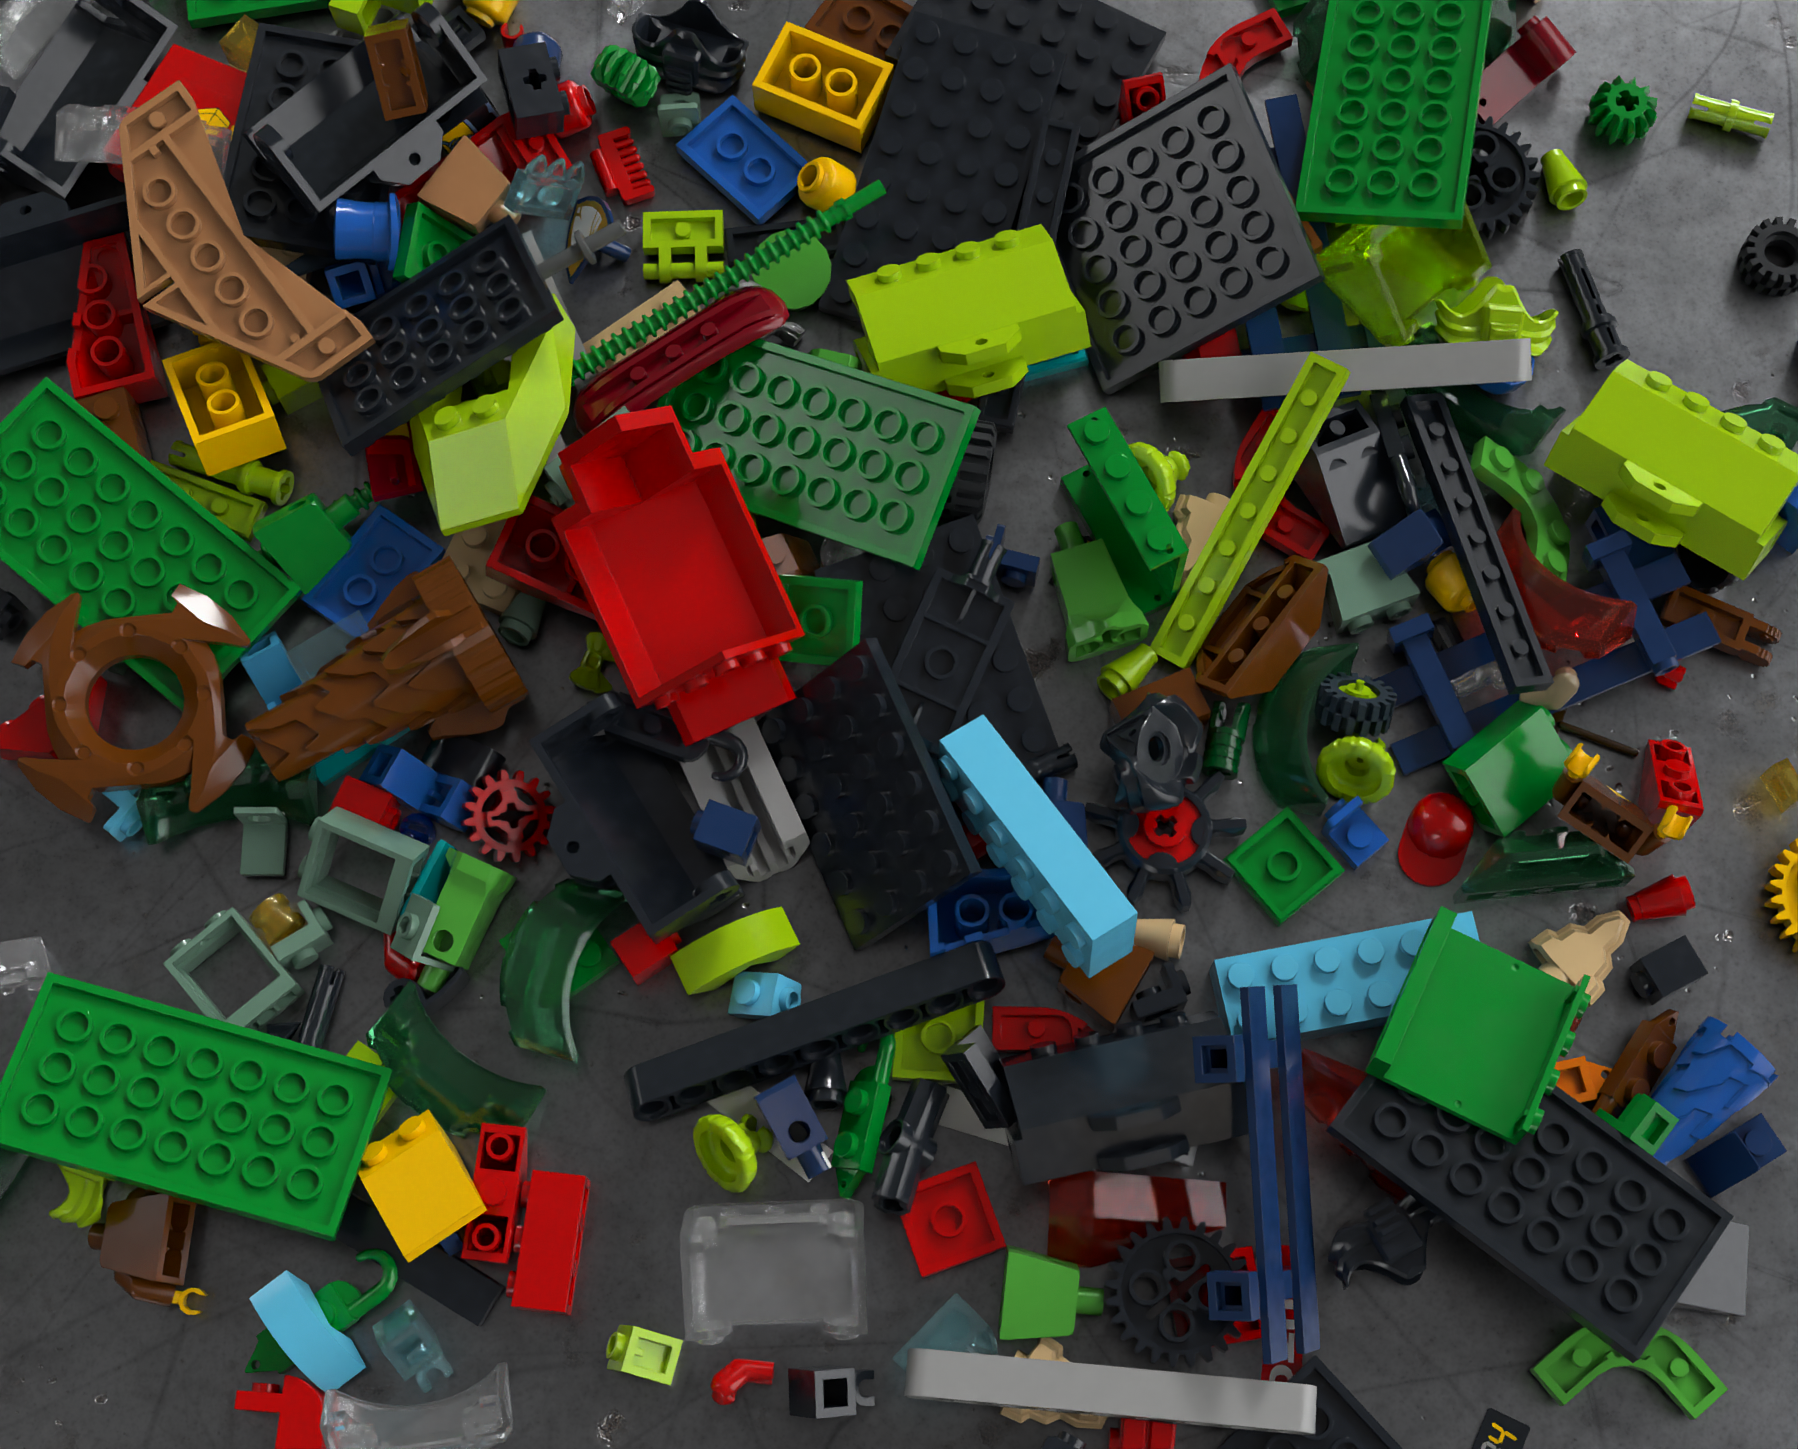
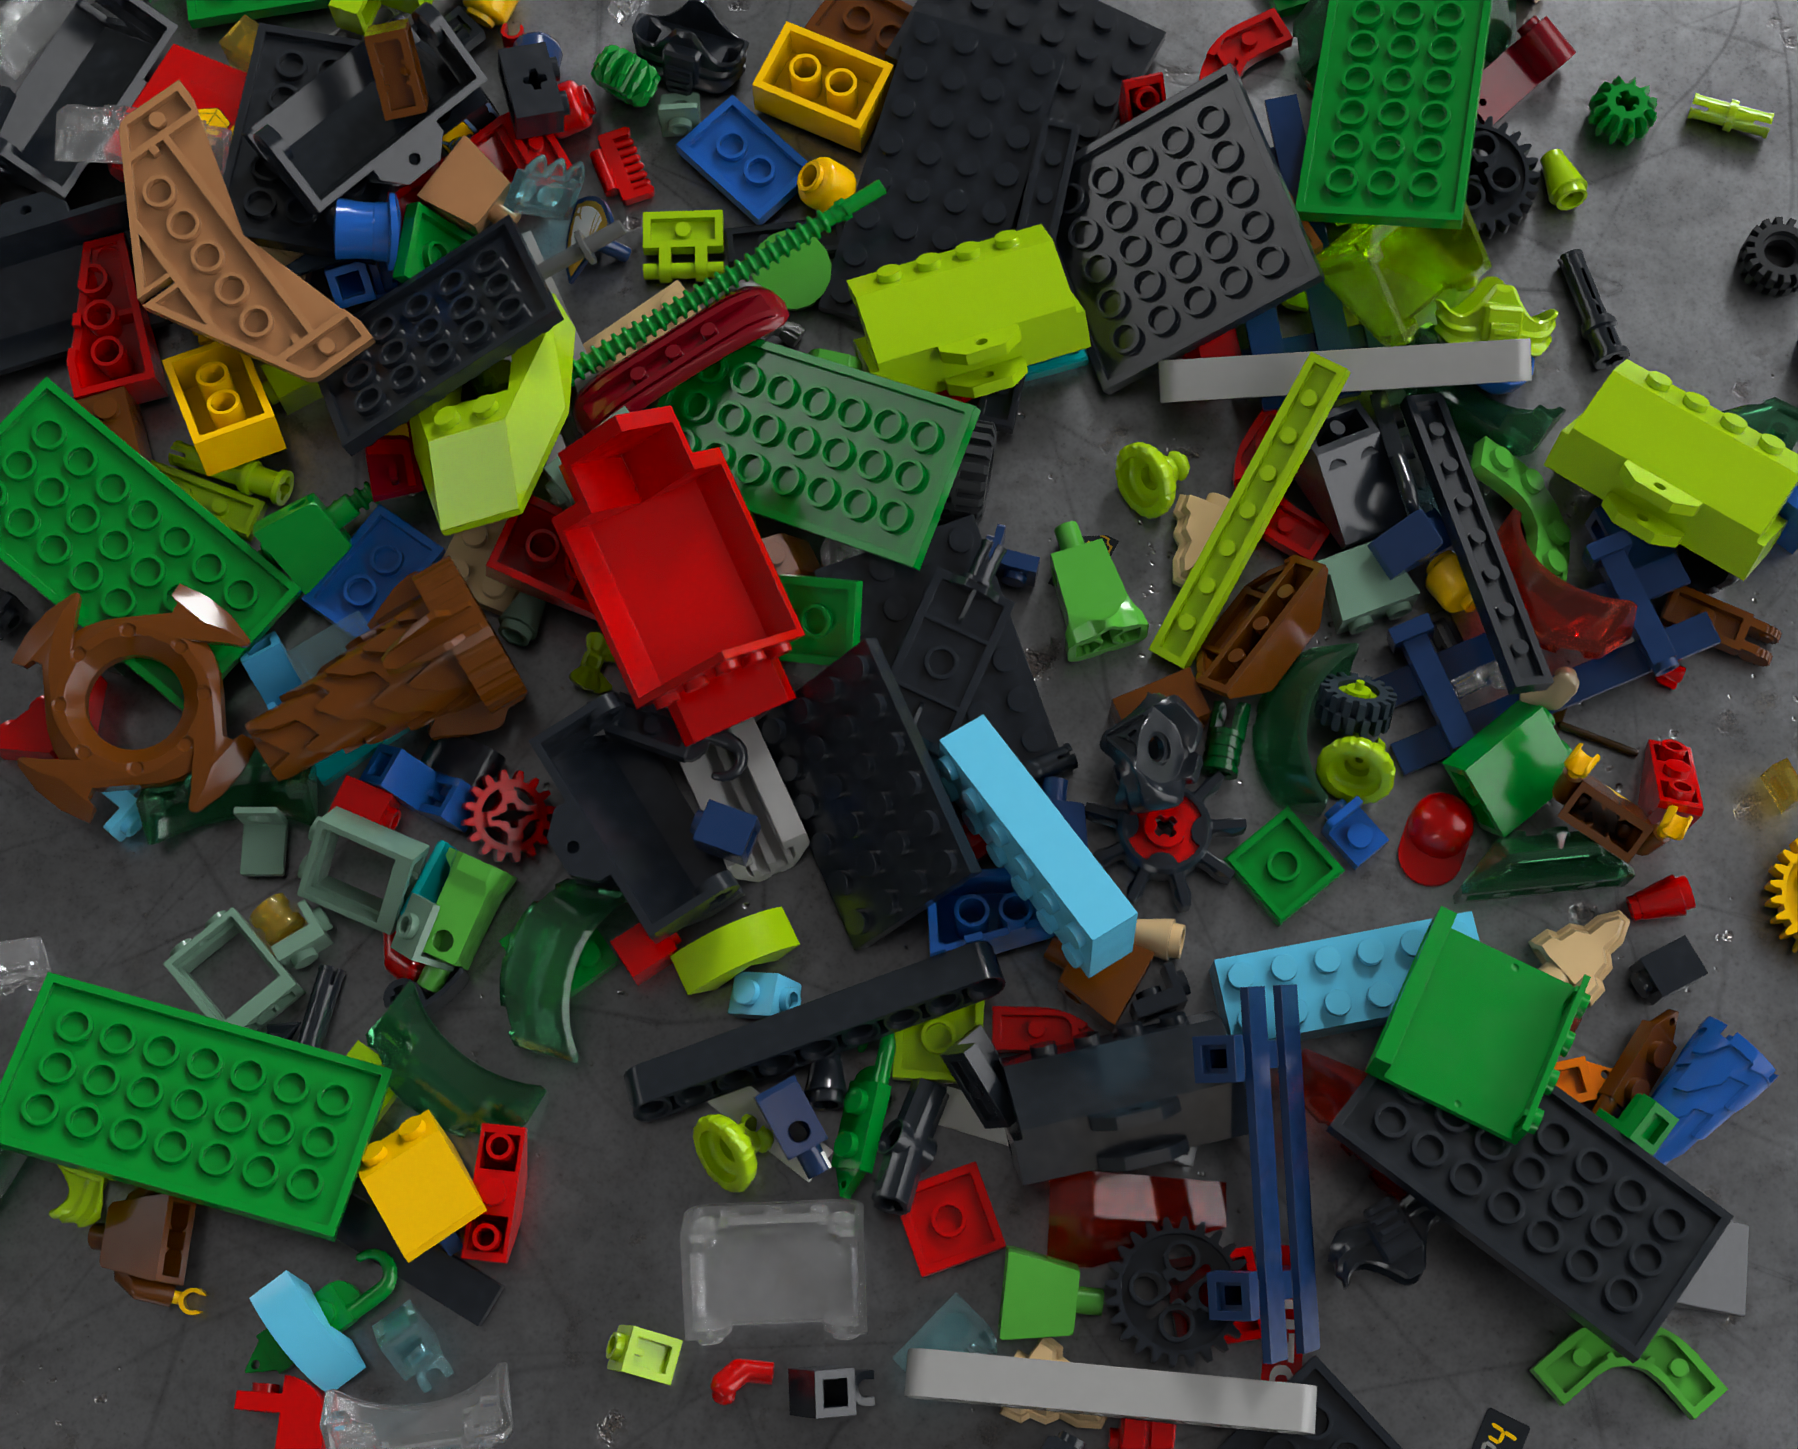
clear blue hinge [400,813,436,845] -> none
red brick [506,1170,591,1316] -> none
green panel [1060,407,1189,618] -> none
lime cone [1097,643,1158,700] -> none
dark blue slope [1683,1113,1787,1198] -> none

